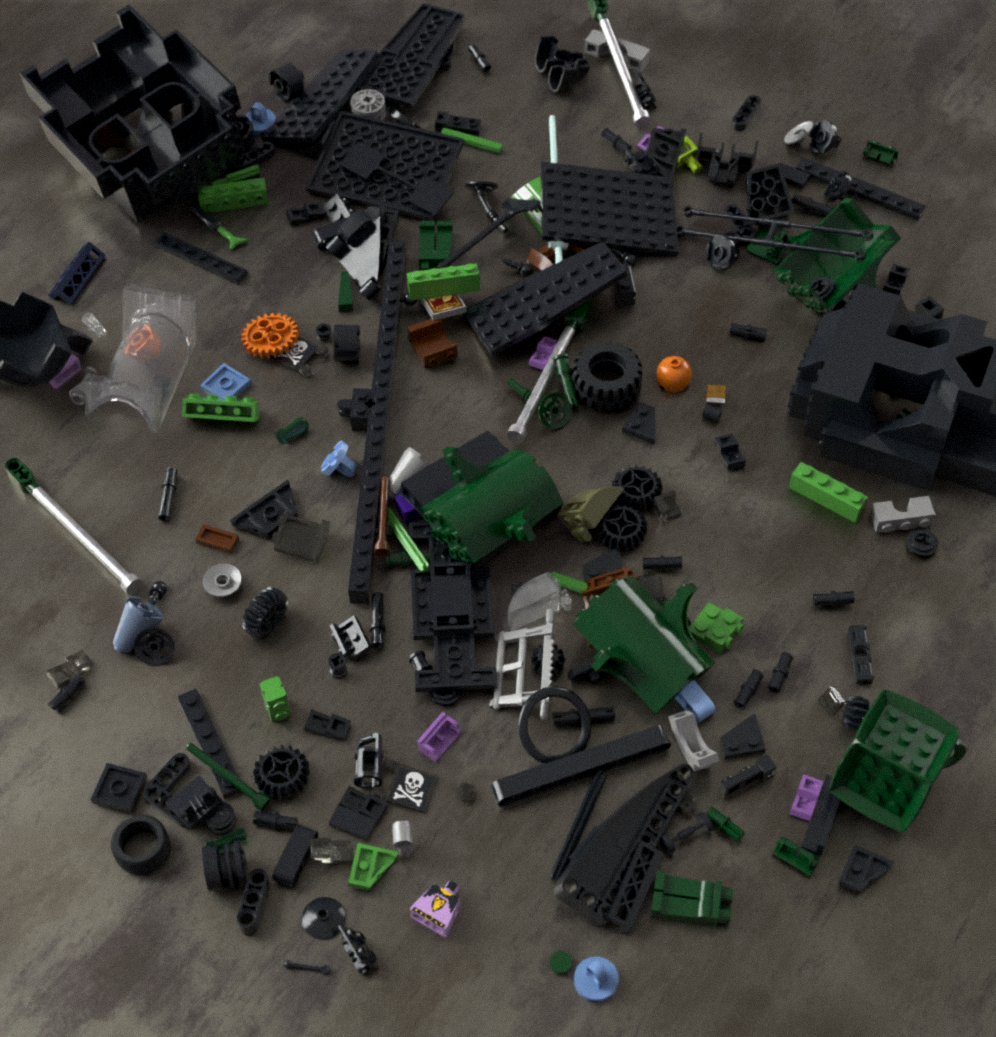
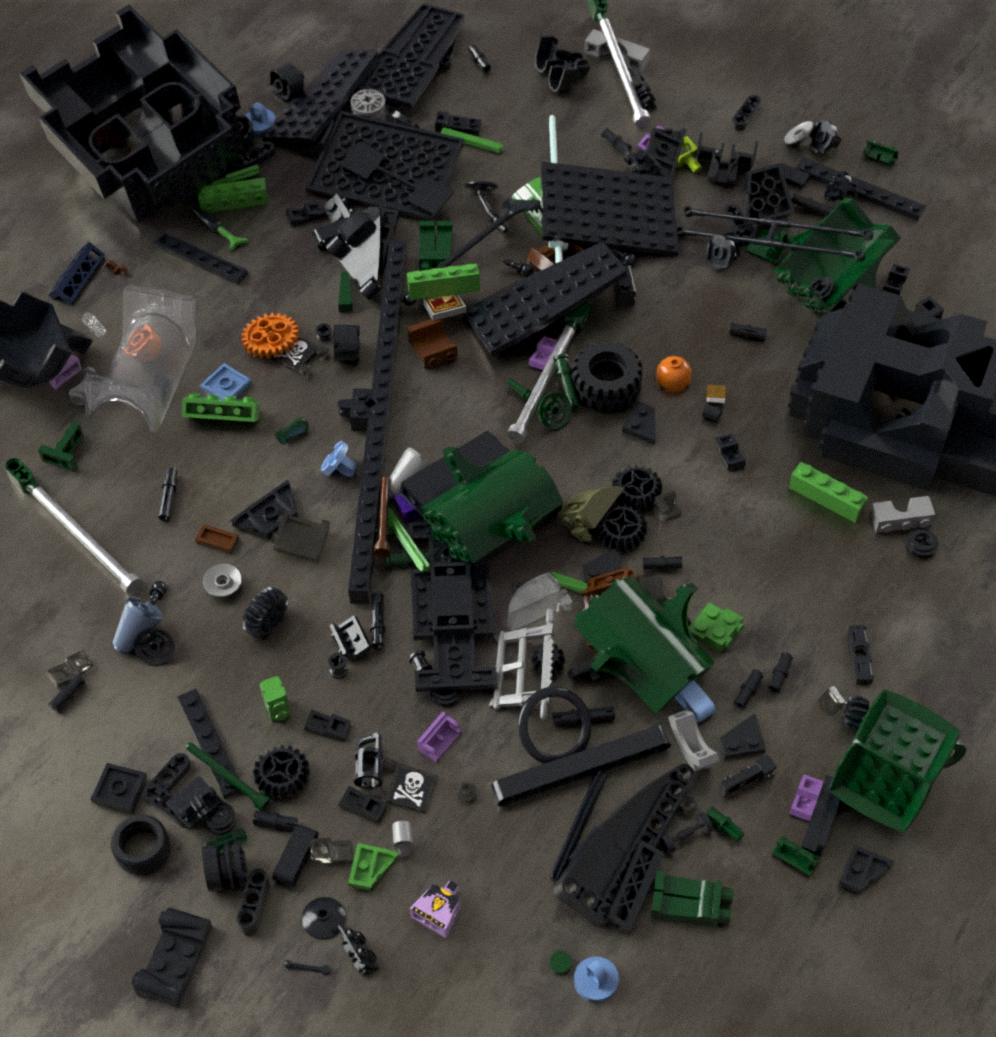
black tile [329,805,377,841] -> none
black pin [813,591,855,607] -> none
none -> dark green bracket [38,421,83,472]
none -> reddish brown piece [105,260,128,275]
none -> black piece [132,907,213,1009]

